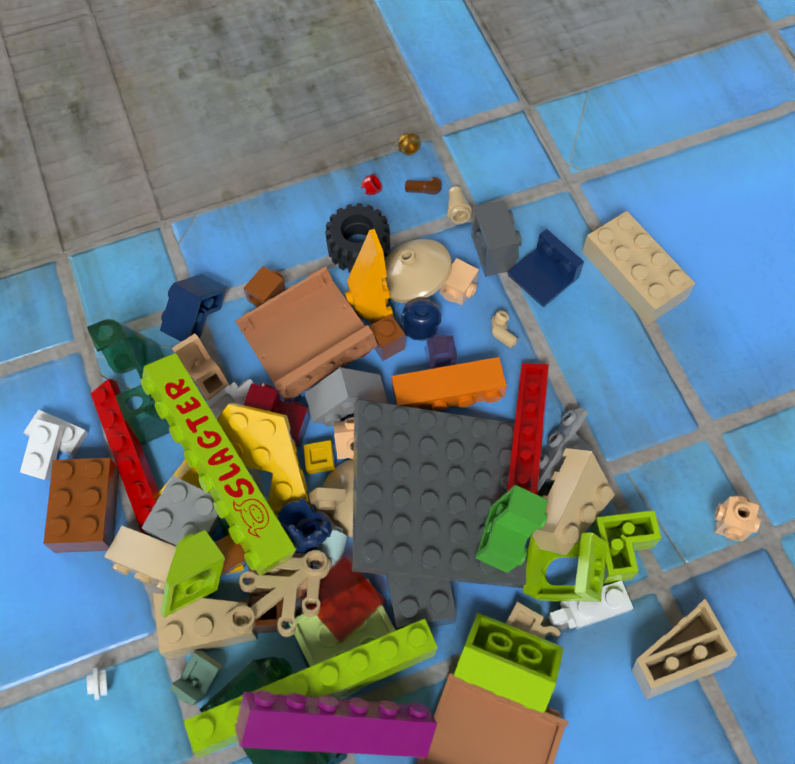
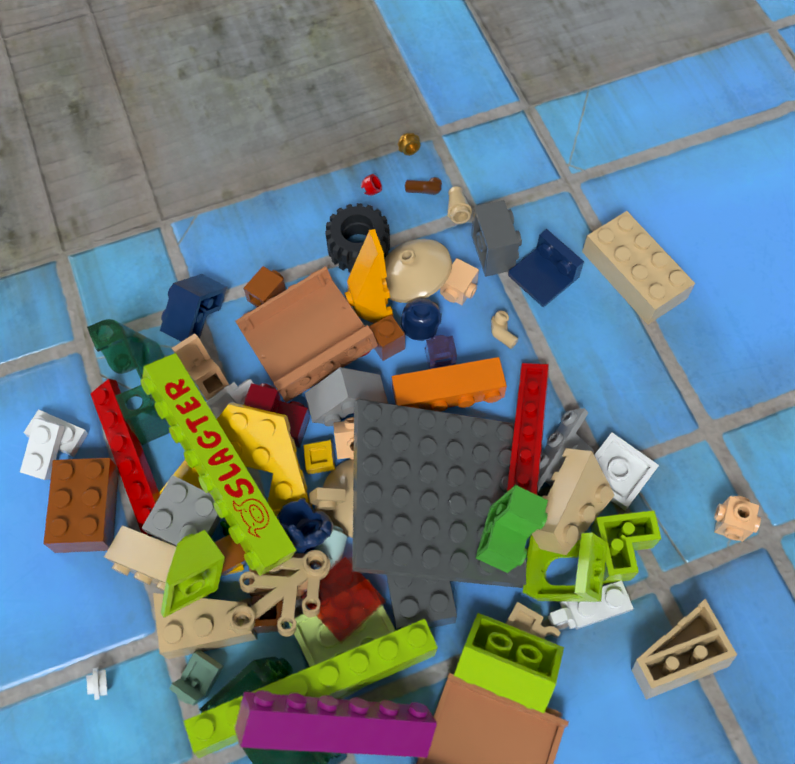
none -> white plate [594,433,659,511]

